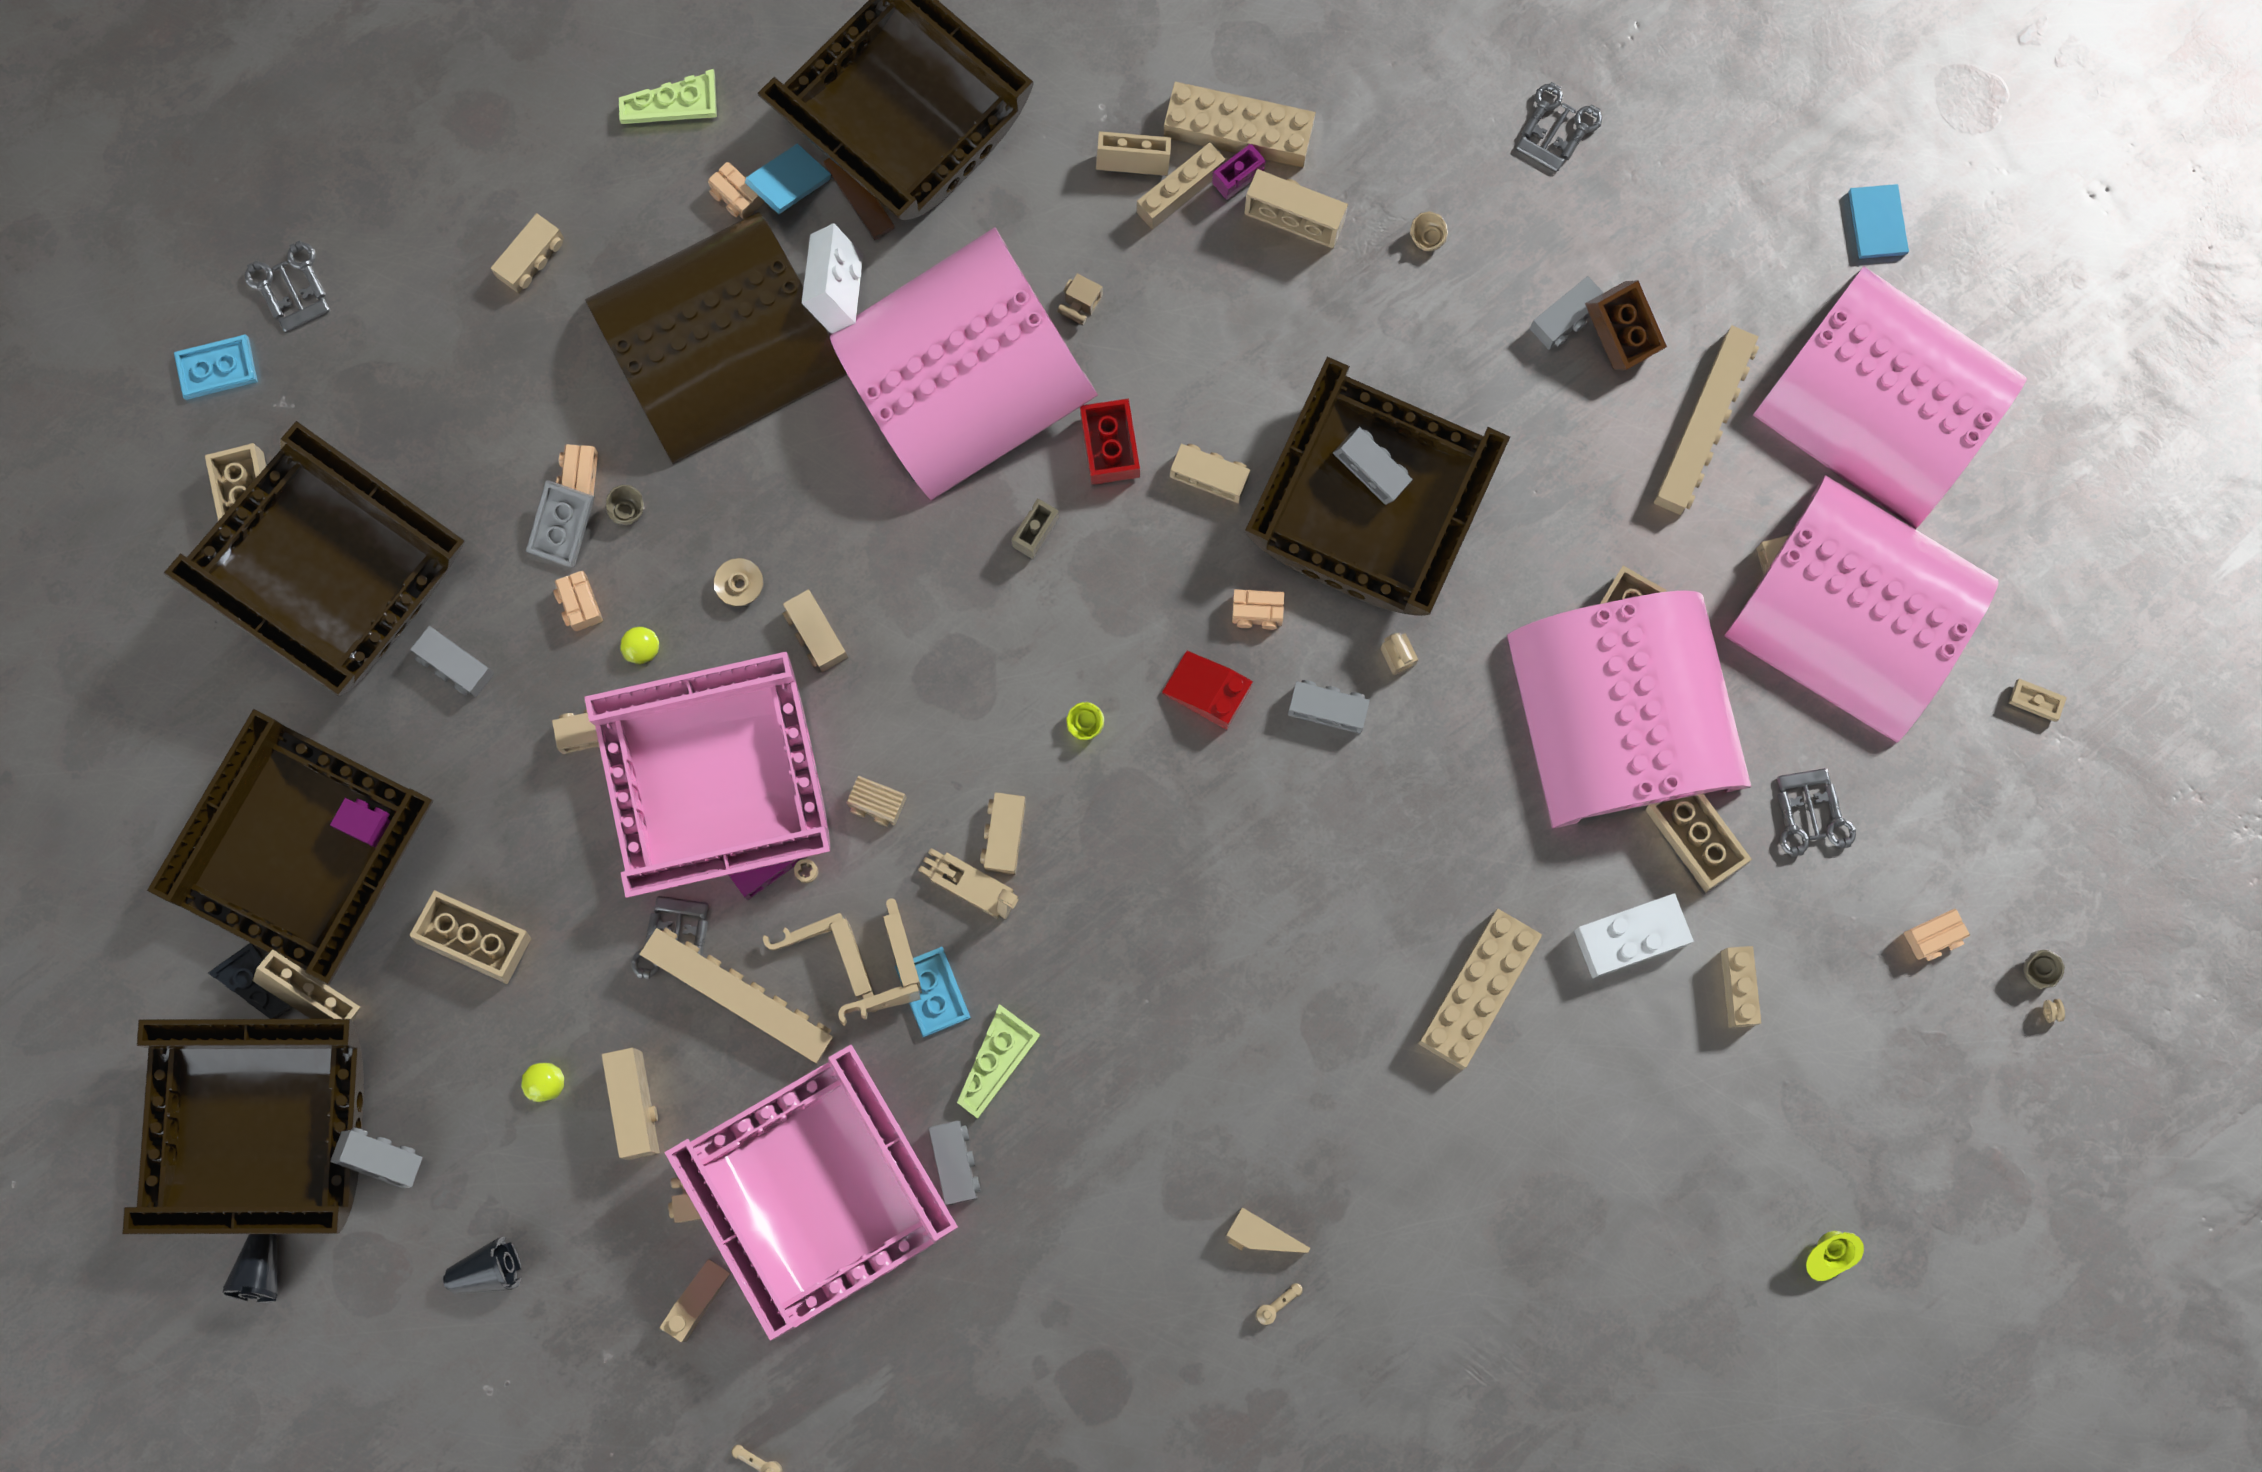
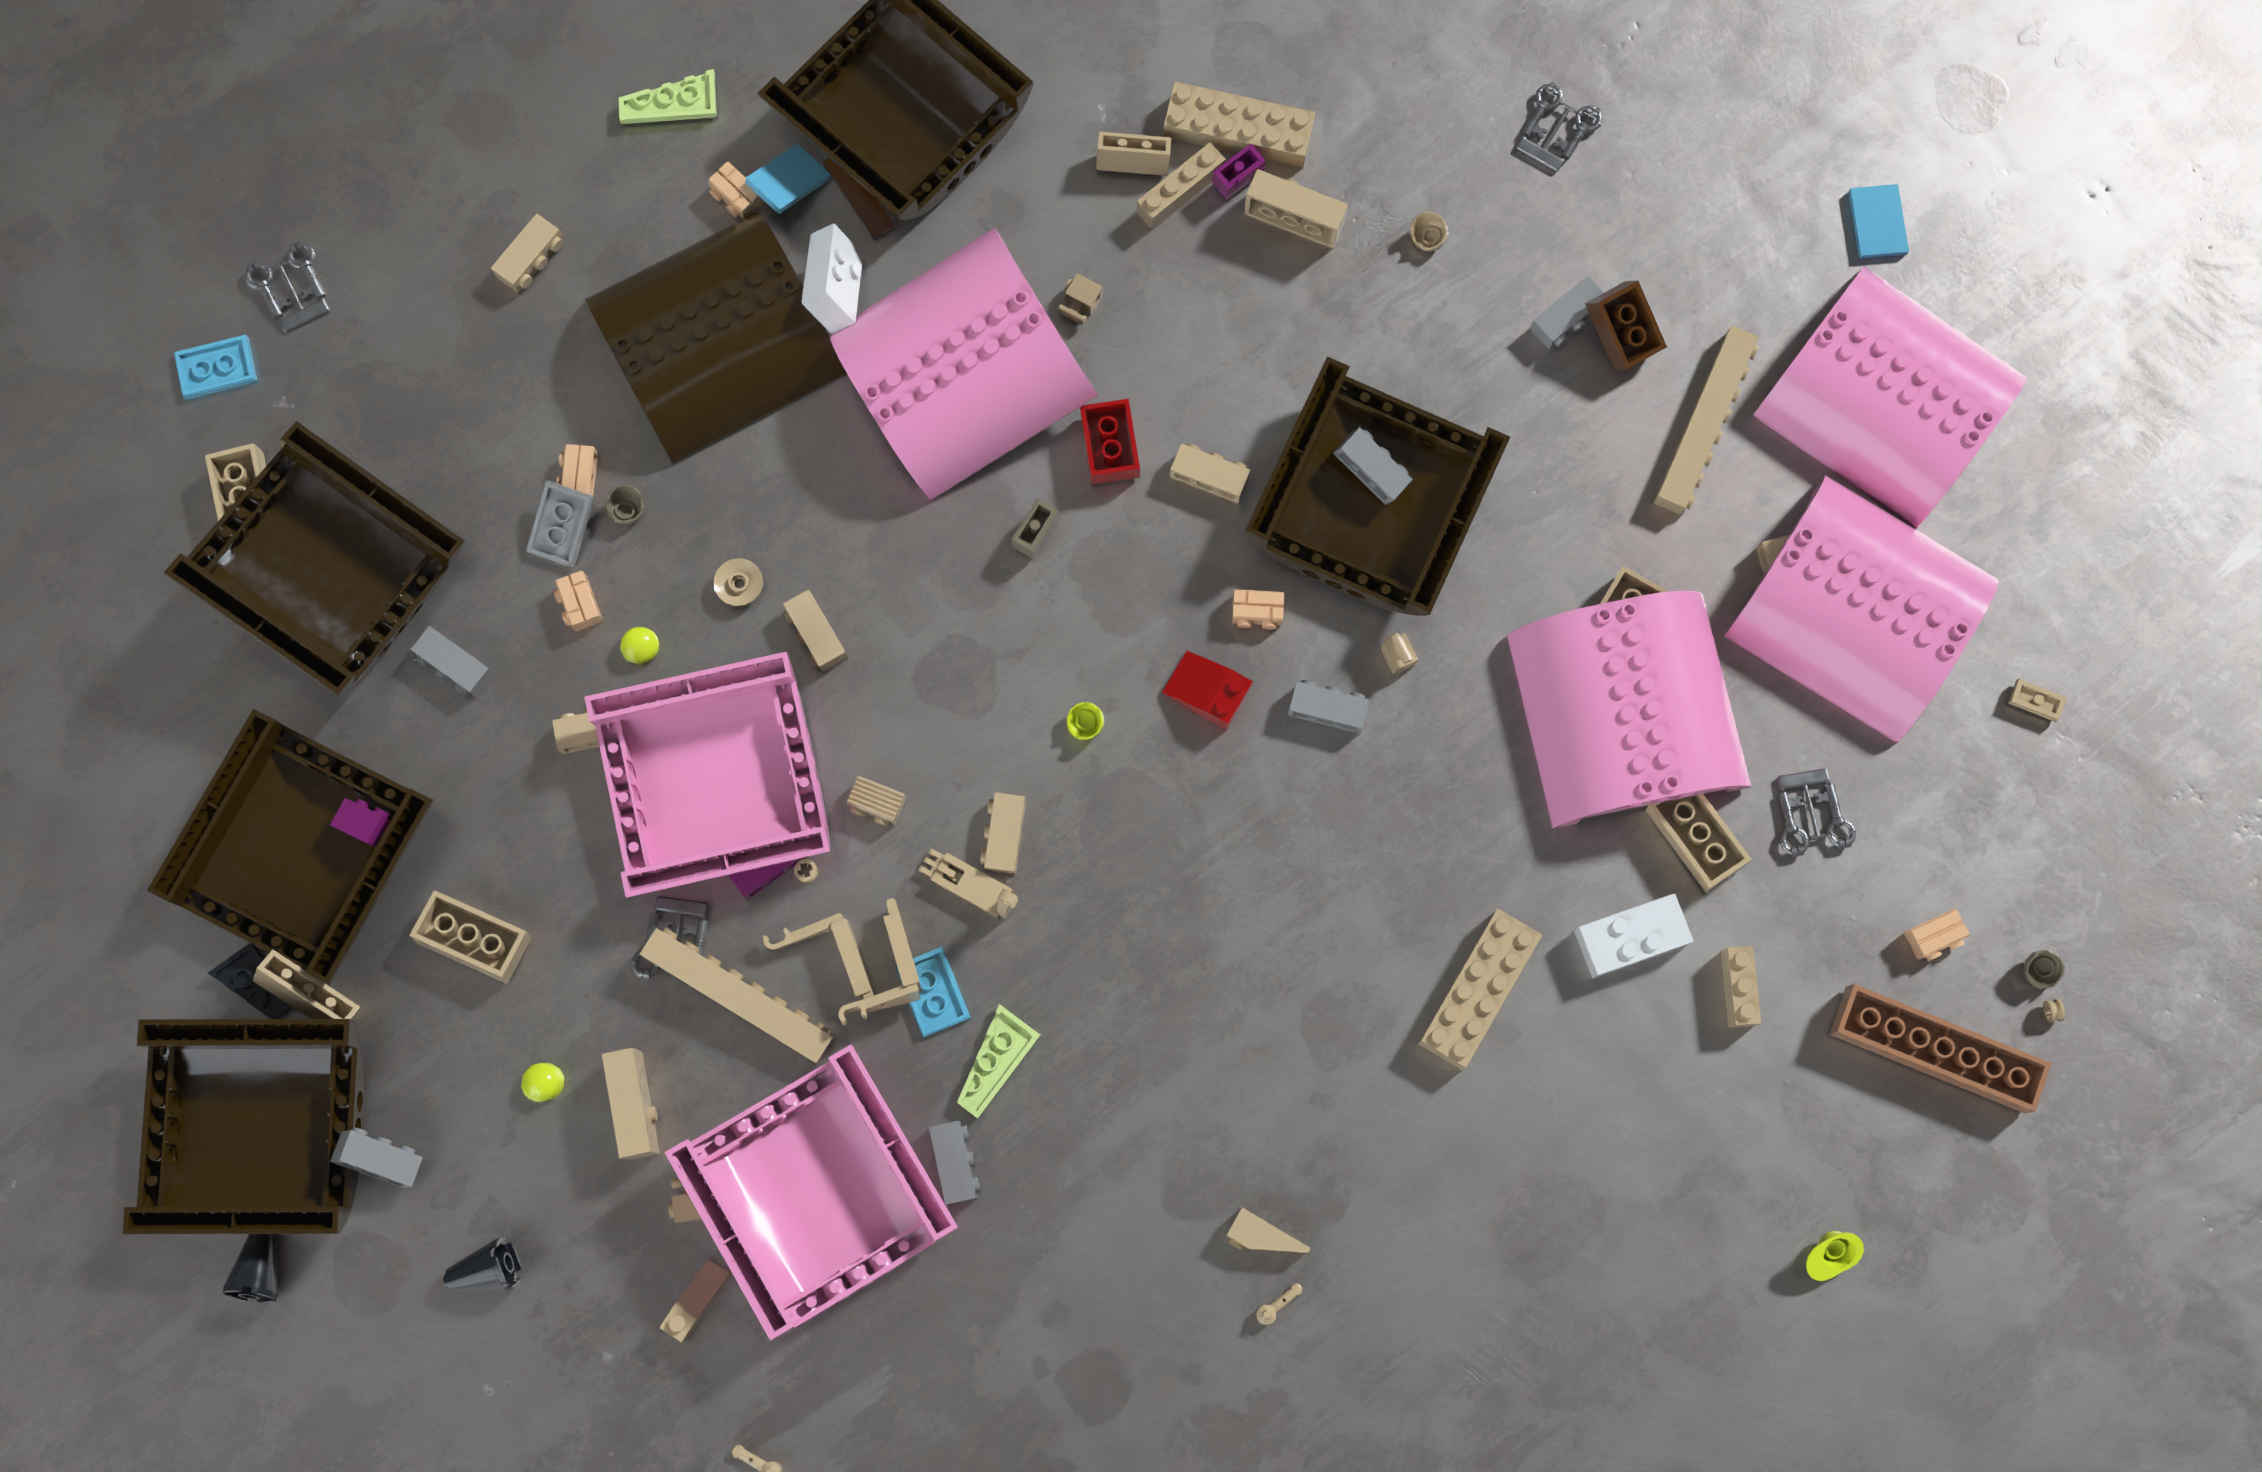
none -> nougat brick [1829,984,2052,1114]

